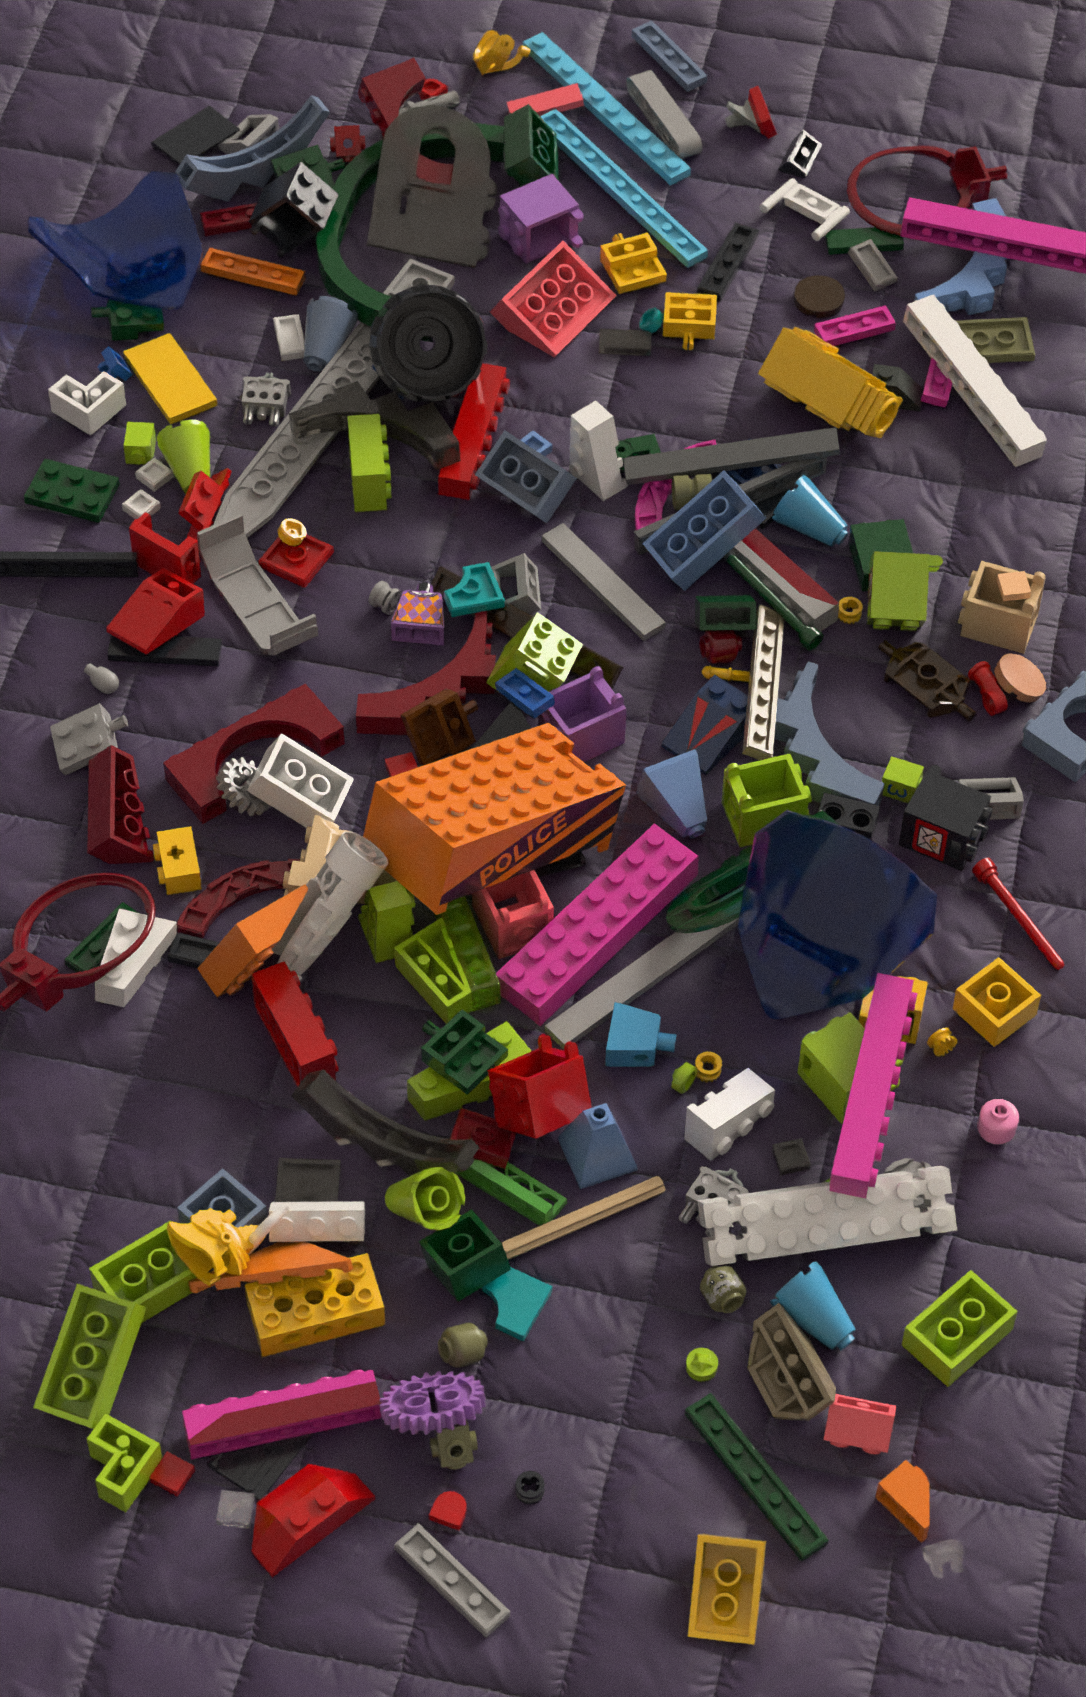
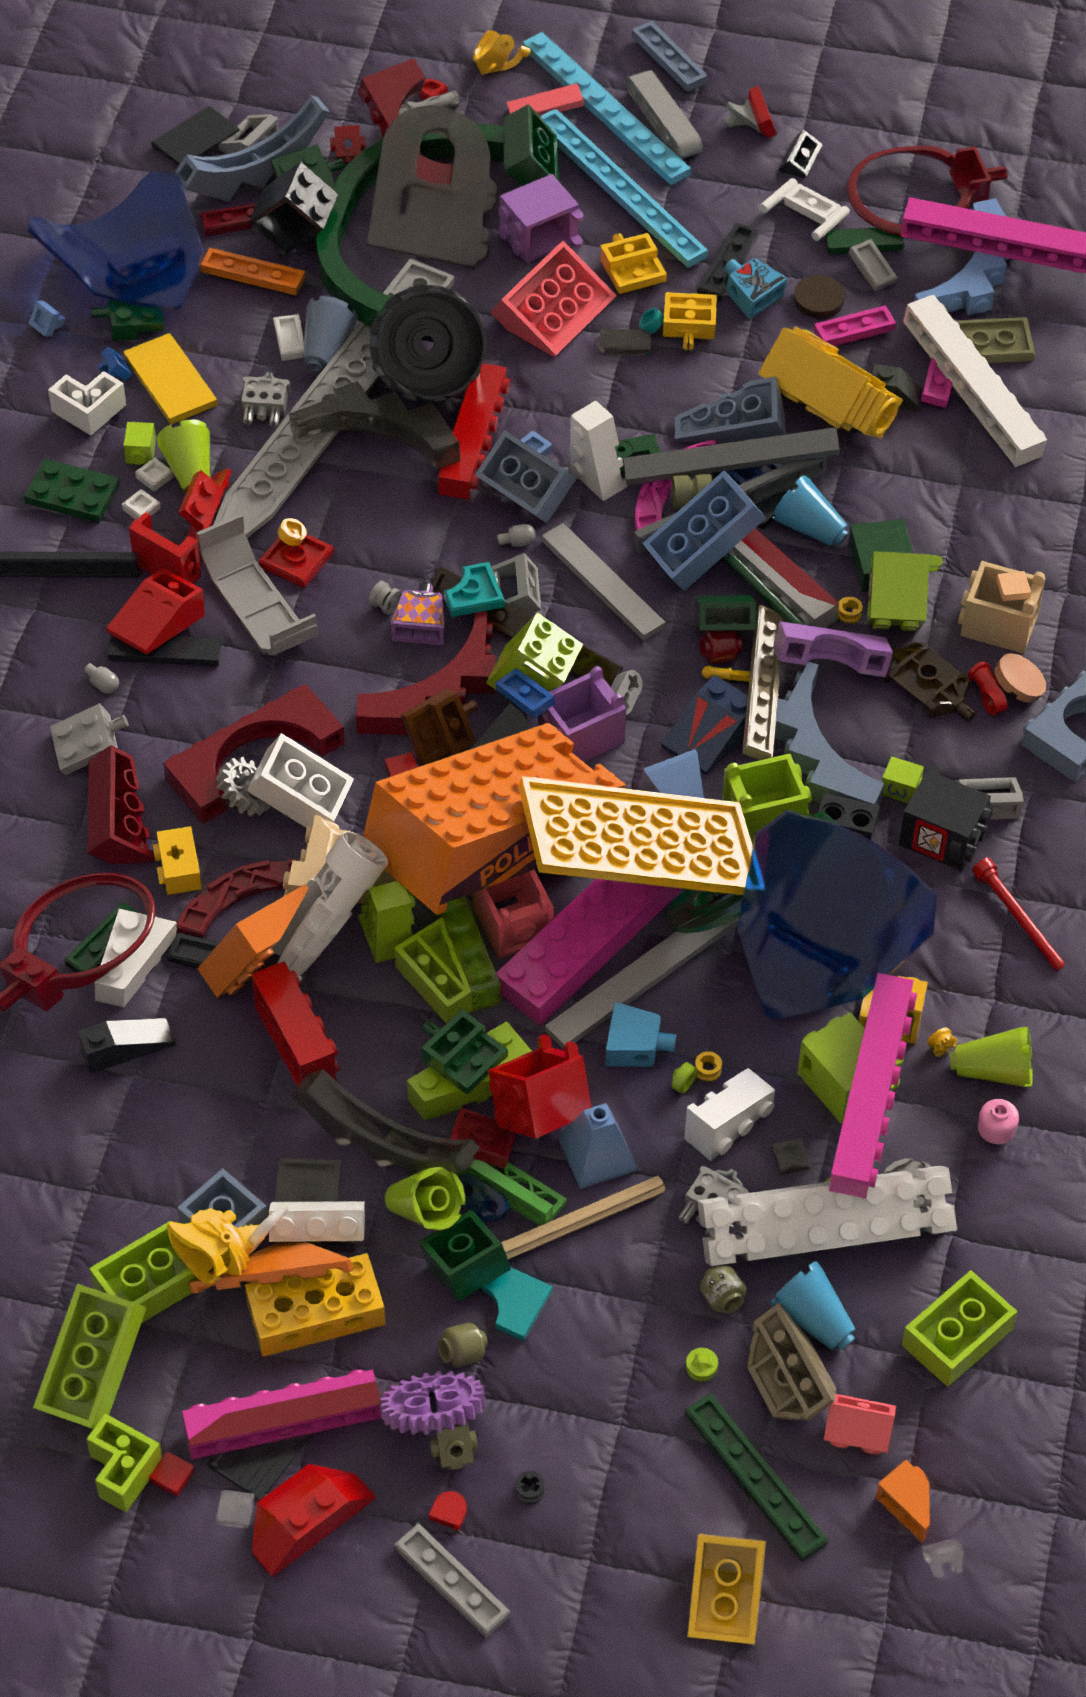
lime brick [348,414,392,512] -> none
yellow brick [952,957,1041,1047] -> none
none -> medium blue tile [28,300,65,337]
none -> black slope [78,1018,176,1074]
none -> plate [458,1174,509,1222]
none -> light grey cylinder [497,524,535,547]
none -> yellow plate [518,776,765,896]
none -> light grey beam [611,670,642,715]
none -> sand blue wedge [675,377,785,442]
none -> dark azure torso [724,259,788,319]
none -> medium lavender arch [773,621,893,677]
none -> lime cone [950,1027,1033,1087]

